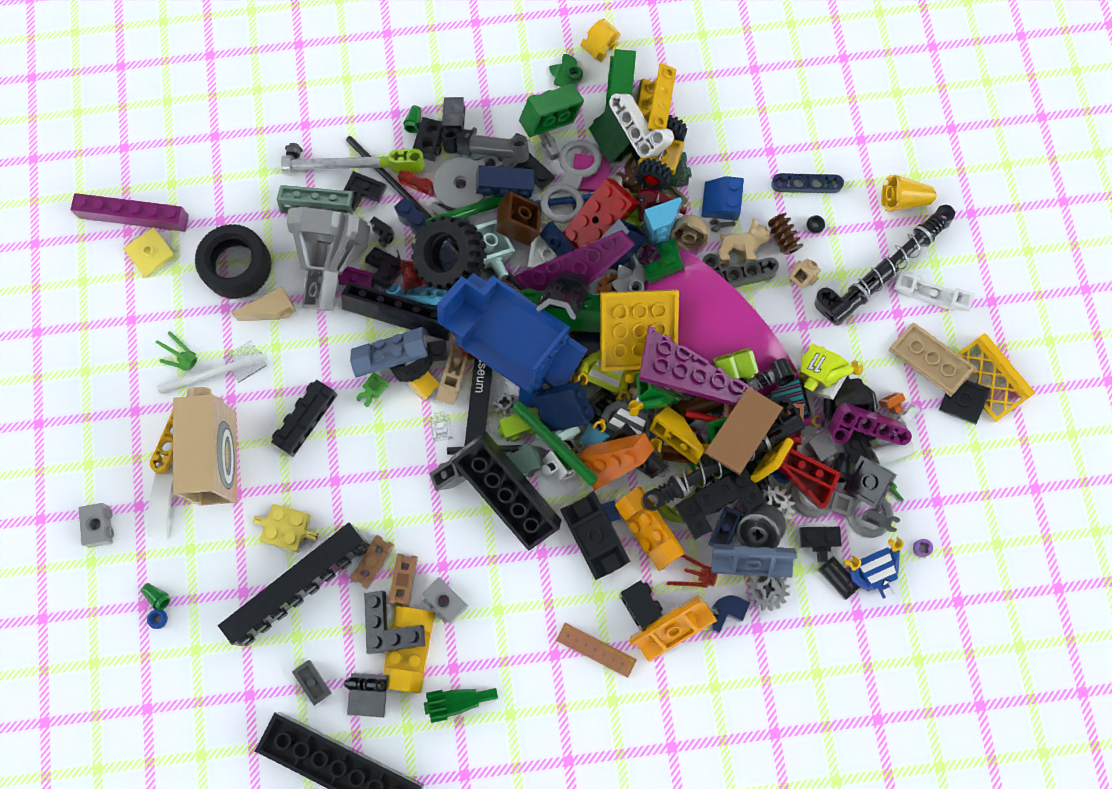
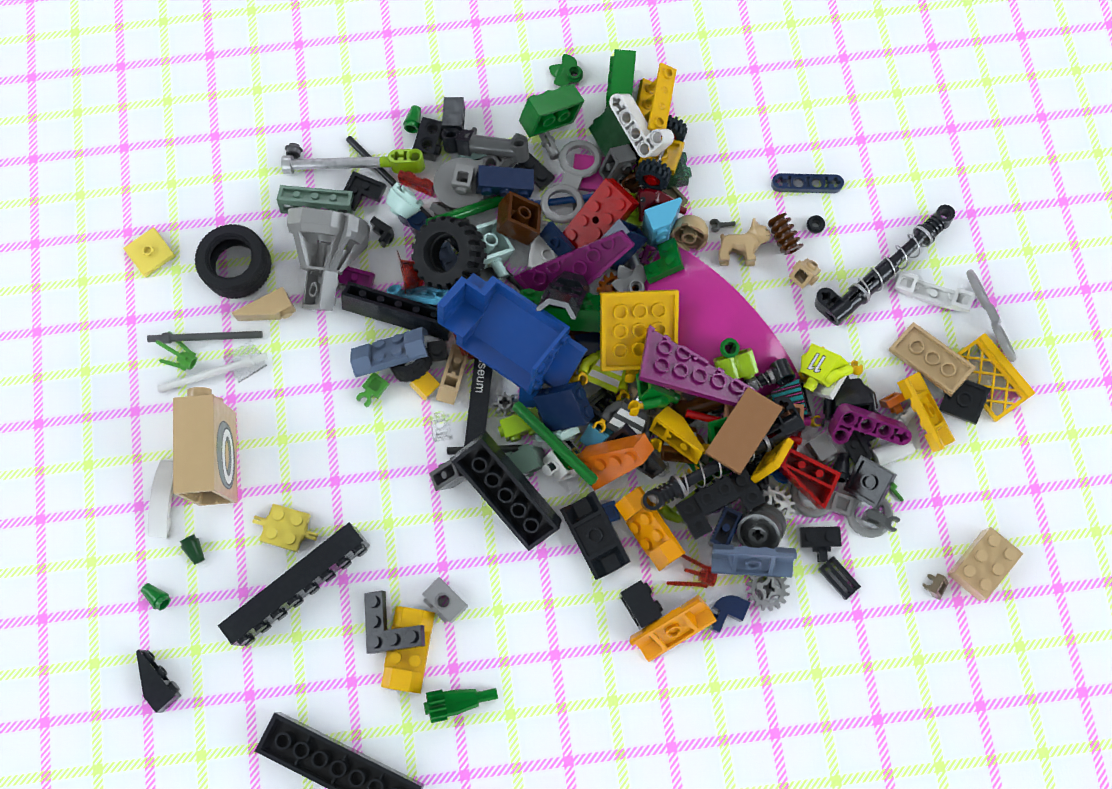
magenta brick [70,193,189,232] -> none
light grey brick [78,503,115,548] -> none
blue plate [147,609,168,629] -> none
yellow beam [149,410,173,474] -> none
black brick [271,379,338,457] -> none
dark grey plate [292,660,332,706] -> none
hinge [344,673,388,718] -> none
medium nougat plate [350,535,394,589] -> none
black plate [365,247,407,290] -> none
medium nougat plate [389,553,418,608] -> none
nougat tile [556,623,637,678] -> none
yellow brick [580,18,621,63] -> none
blue slope [701,176,744,221] -> none
dark grey beam [703,253,779,288] -> none
torso [845,537,904,599] -> none
yellow cone [881,174,937,212] -> none
medium lavender bush [913,539,933,557] -> none
none -> black slope [136,649,182,713]
none -> dark grey bar [147,331,263,344]
none -> dark green cone [180,534,205,565]
none -> light aqua cone [385,181,424,219]
none -> light grey brick [451,163,476,195]
none -> dark grey brick [599,144,637,184]
none -> green cone [720,338,740,358]
none -> yellow piece [897,371,956,453]
none -> dark tan tile [922,573,949,600]
none -> tan brick [947,527,1024,601]
none -> light grey bar [966,269,1016,362]

